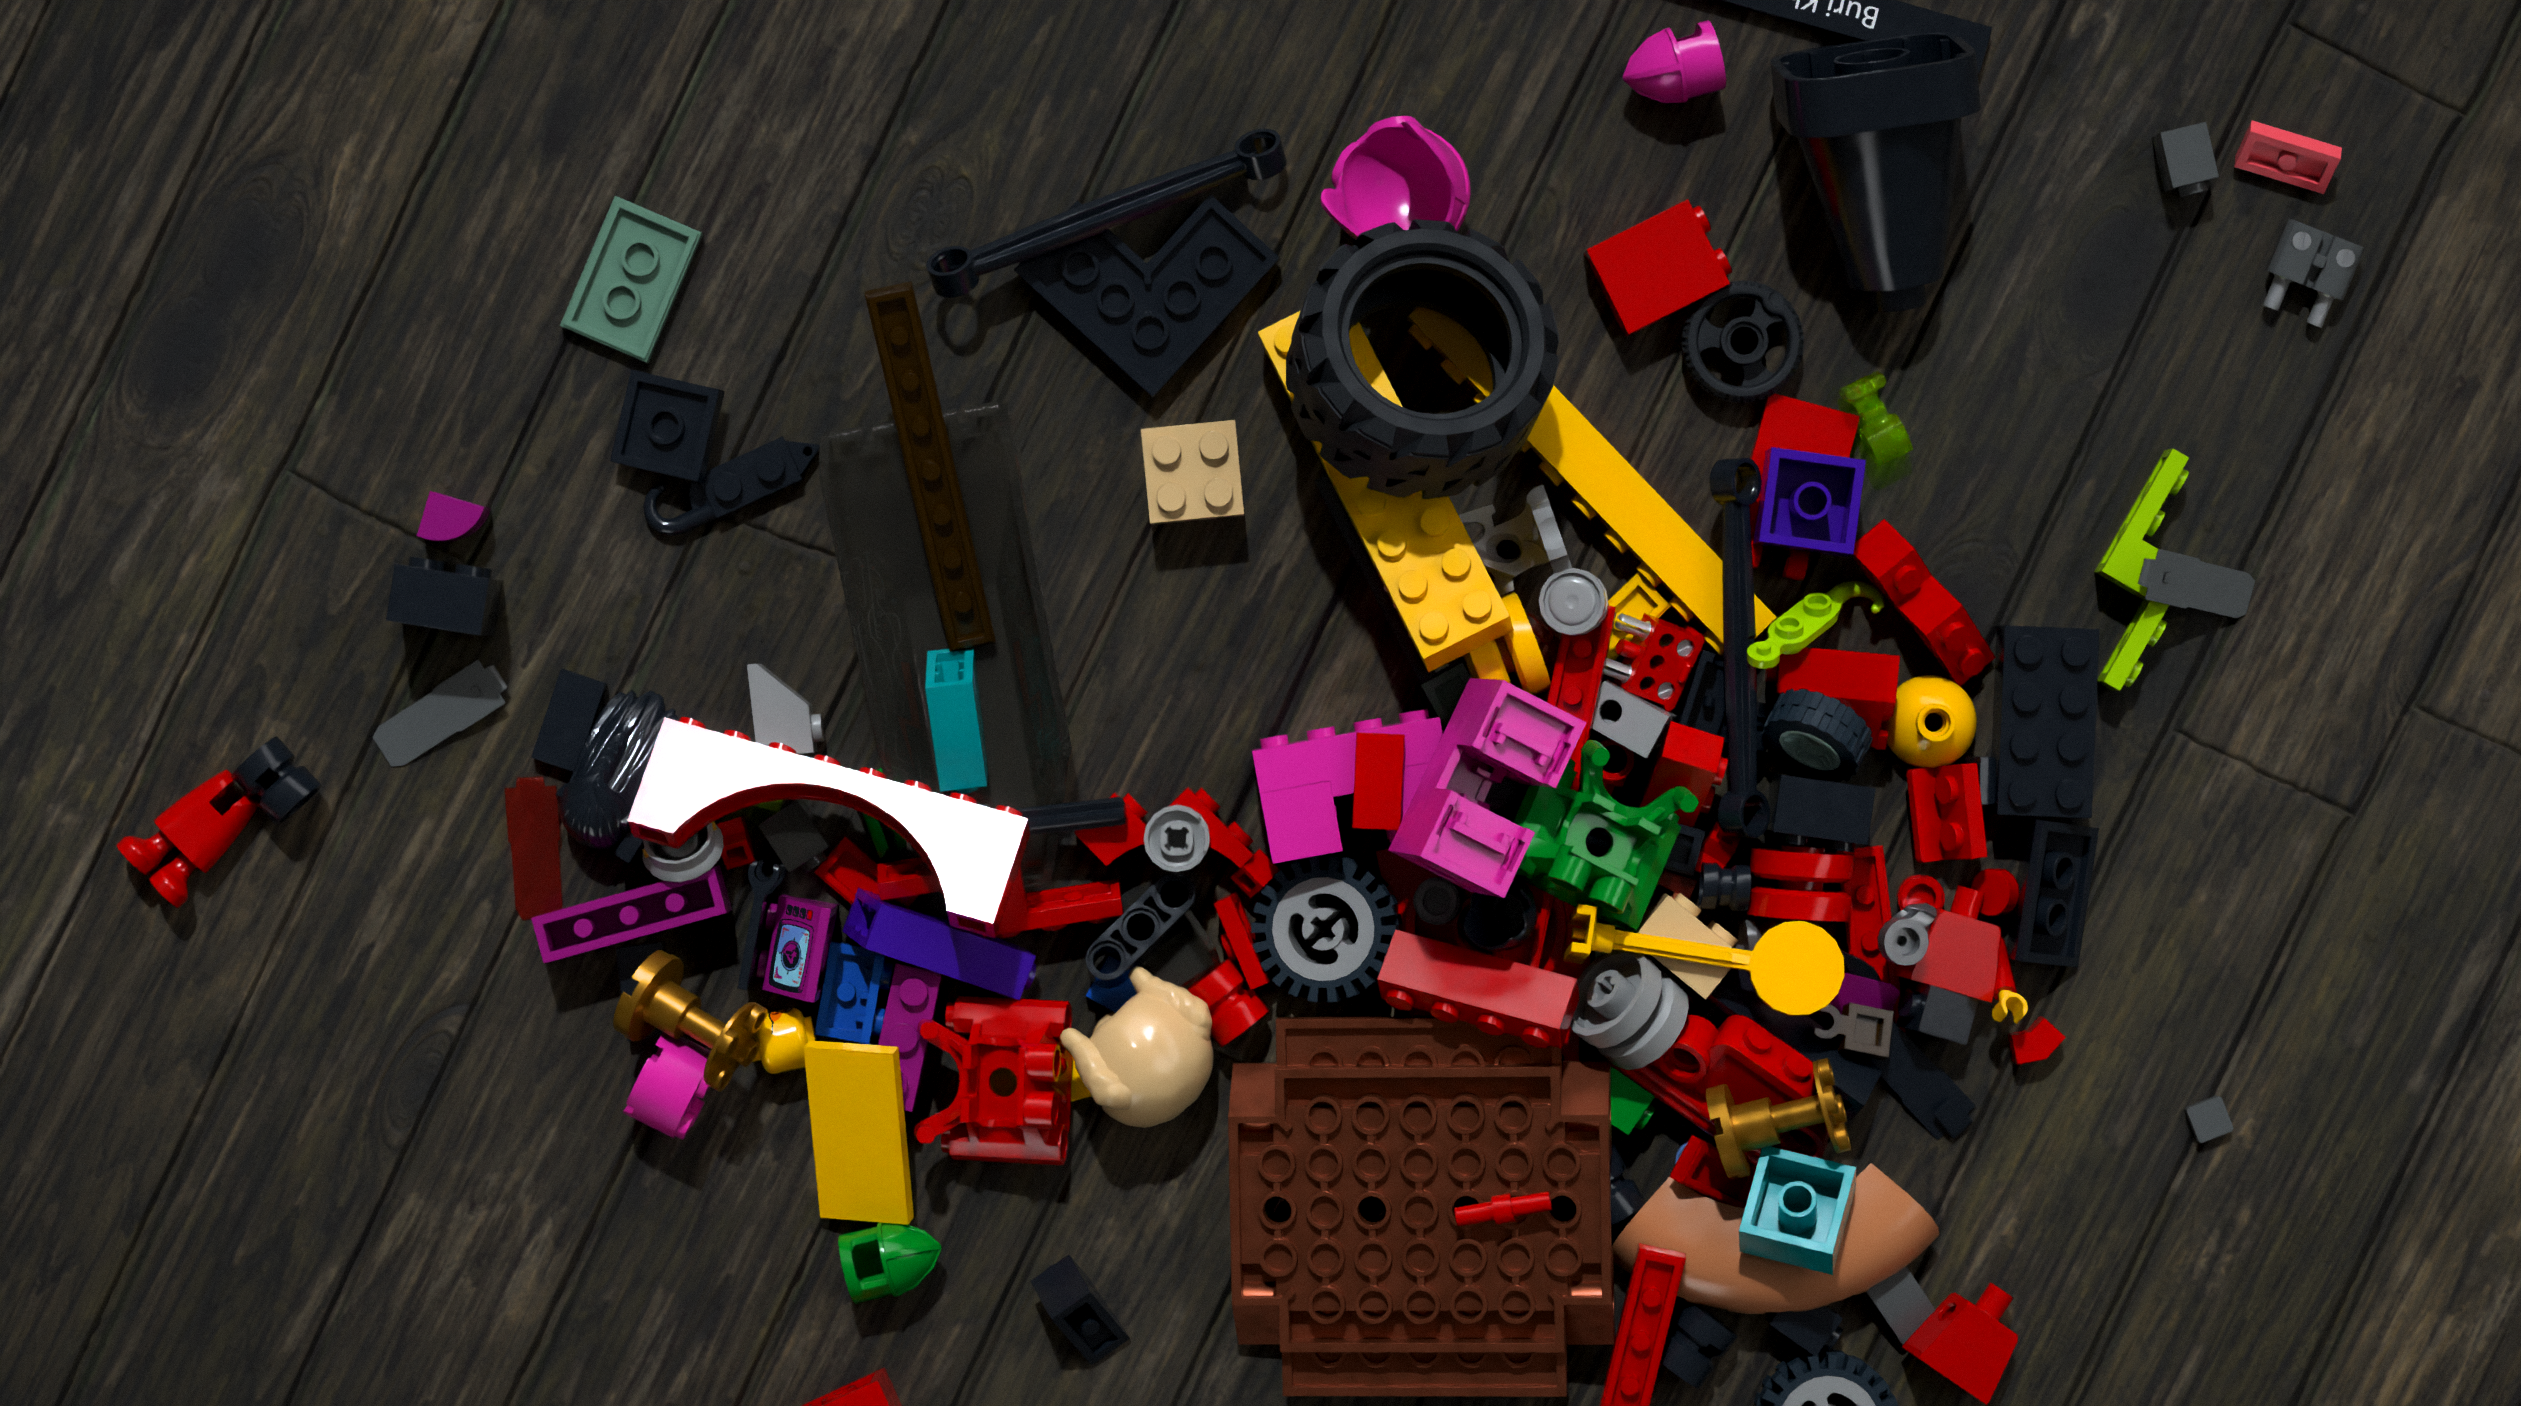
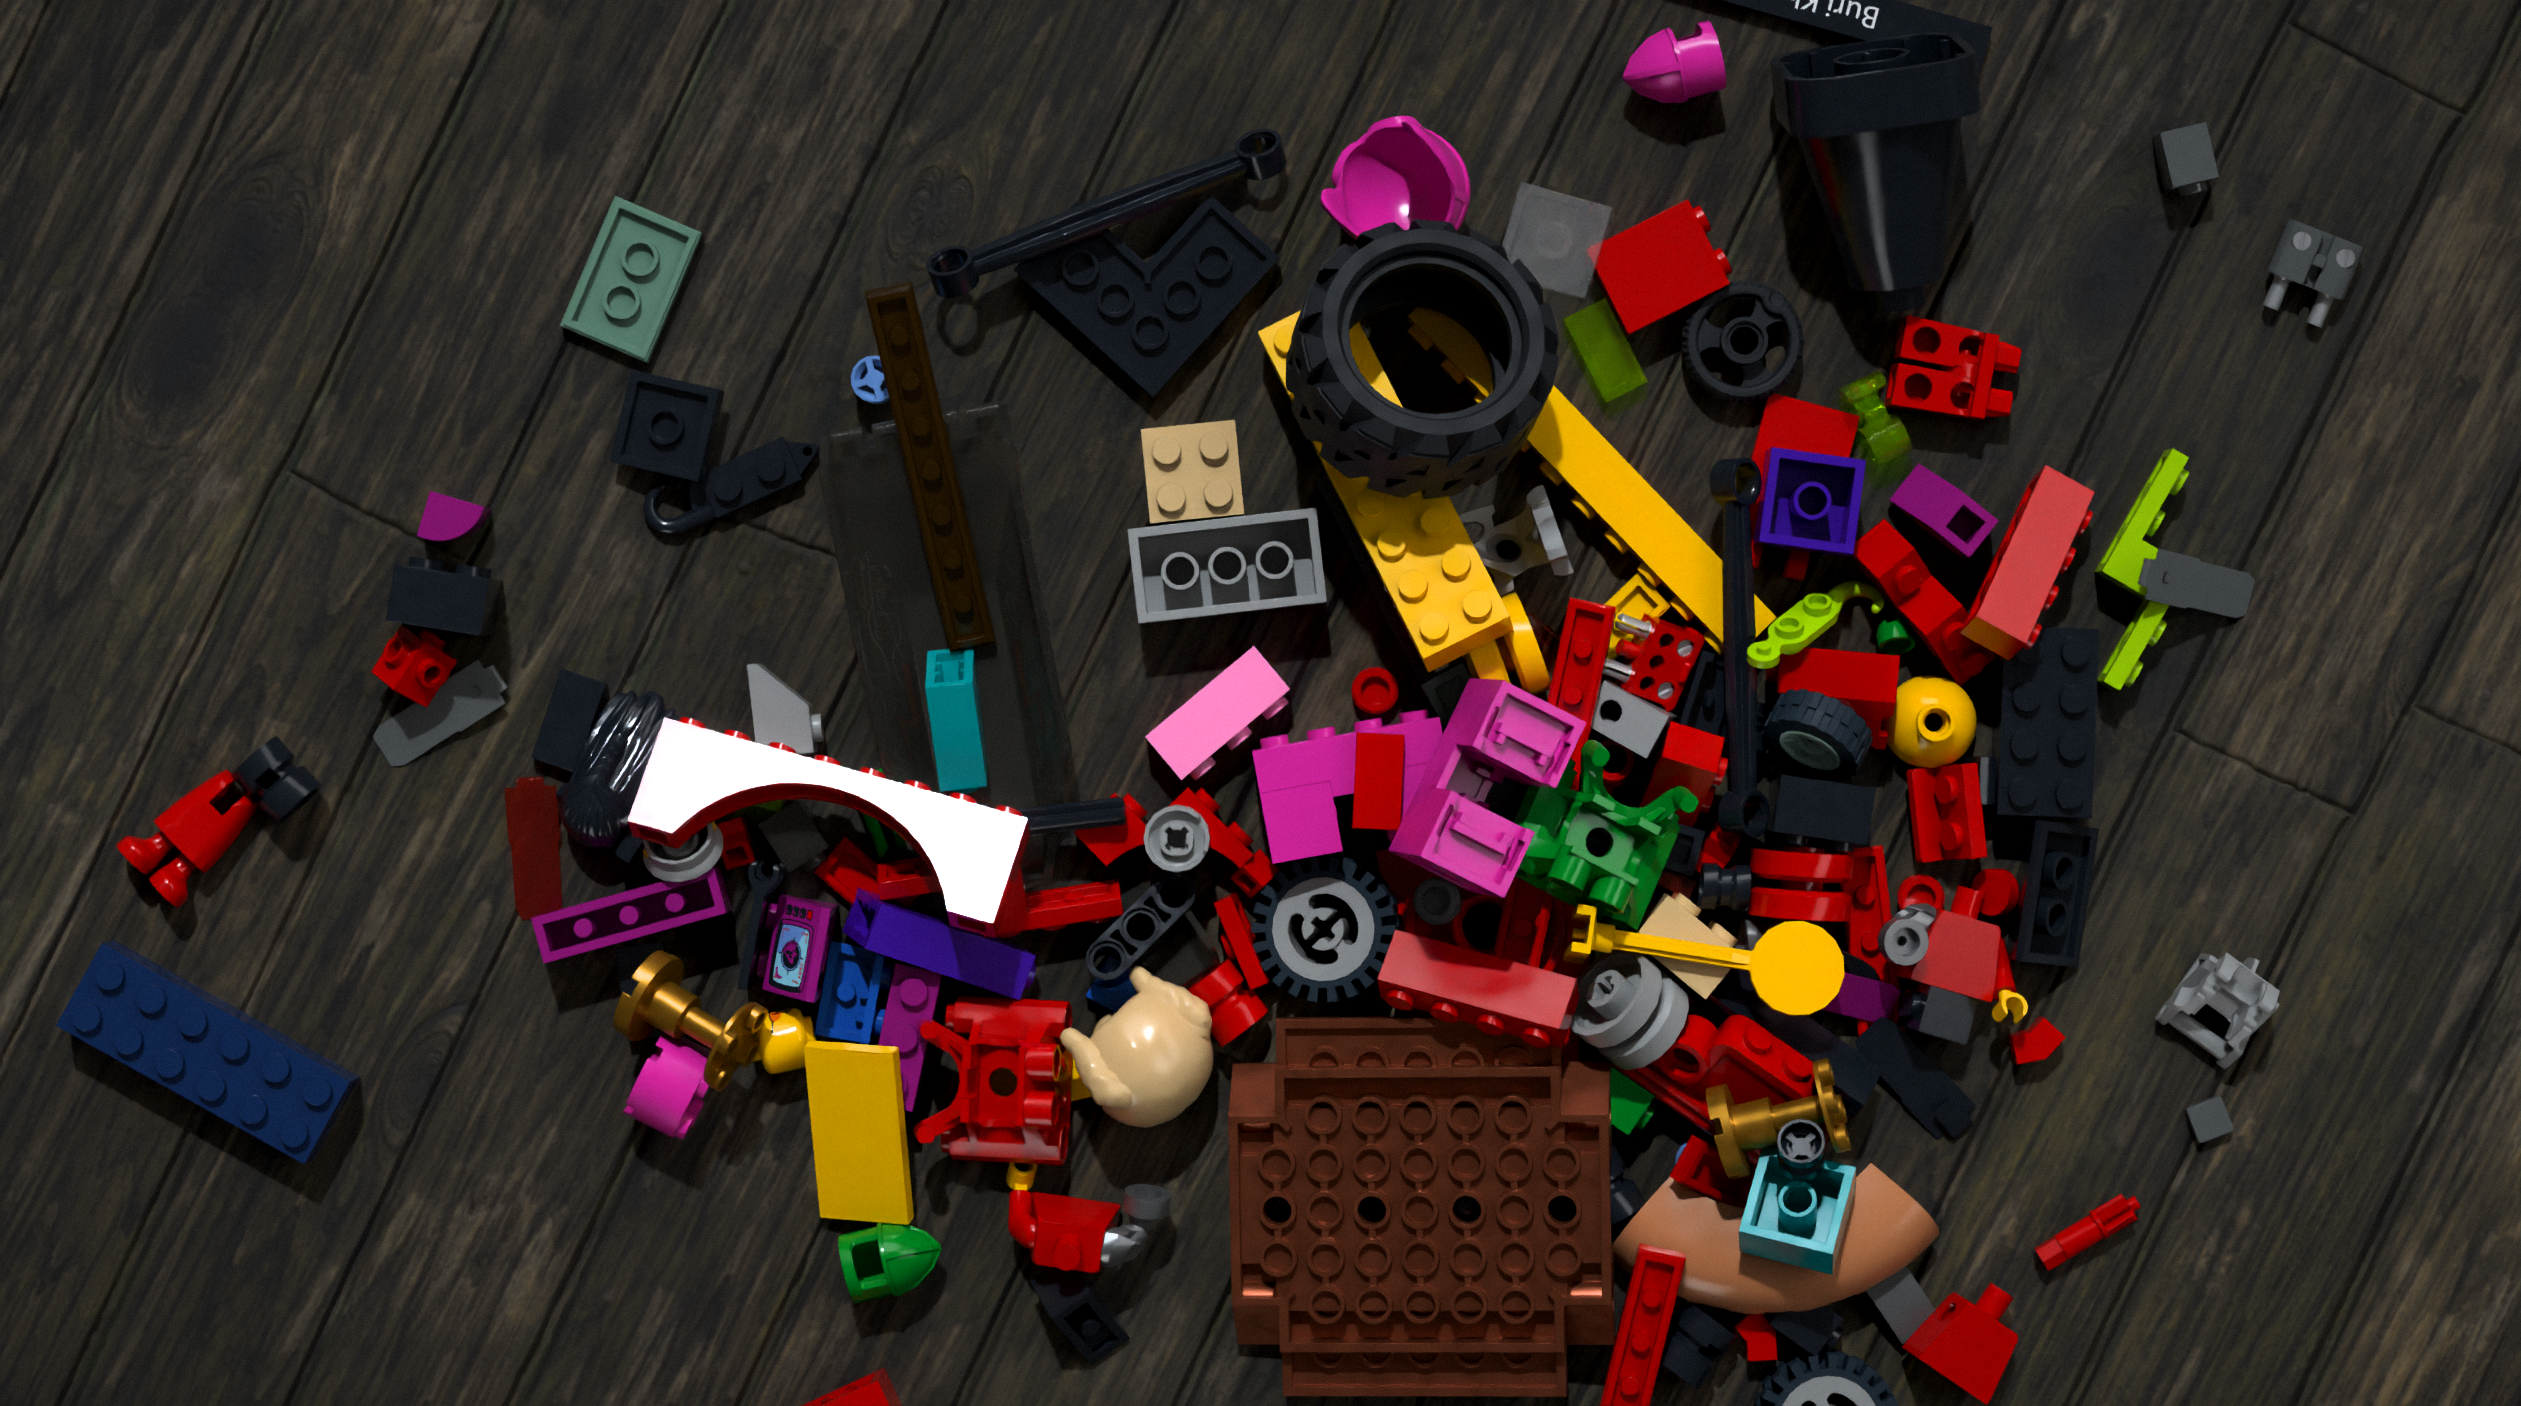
red bar [1454,1191,1552,1227] -> none
black hair [1463,877,1539,952] -> none
light grey wheel [1539,568,1609,636] -> none
dark brown plate [1808,1003,1894,1060] -> none
coral plate [2234,120,2342,194] -> none
none -> dark blue brick [56,940,360,1164]
none -> red brick [371,624,458,708]
none -> medium blue wheel [851,356,890,404]
none -> red torso [1006,1163,1171,1273]
none -> light grey brick [1128,508,1327,624]
none -> bright pink brick [1145,646,1290,780]
none -> red tile [1351,667,1399,714]
none -> clear panel [1502,182,1615,304]
none -> clear neon green tile [1563,298,1648,403]
none -> red piece [1732,1313,1777,1361]
none -> black wheel [1777,1119,1825,1181]
none -> green hinge [1876,616,1916,655]
none -> red hips [1883,315,2022,421]
none -> magenta slope [1888,463,1999,559]
none -> brick [1959,465,2095,660]
none -> red piece [2034,1194,2141,1271]
none -> light grey piece [2155,952,2280,1069]

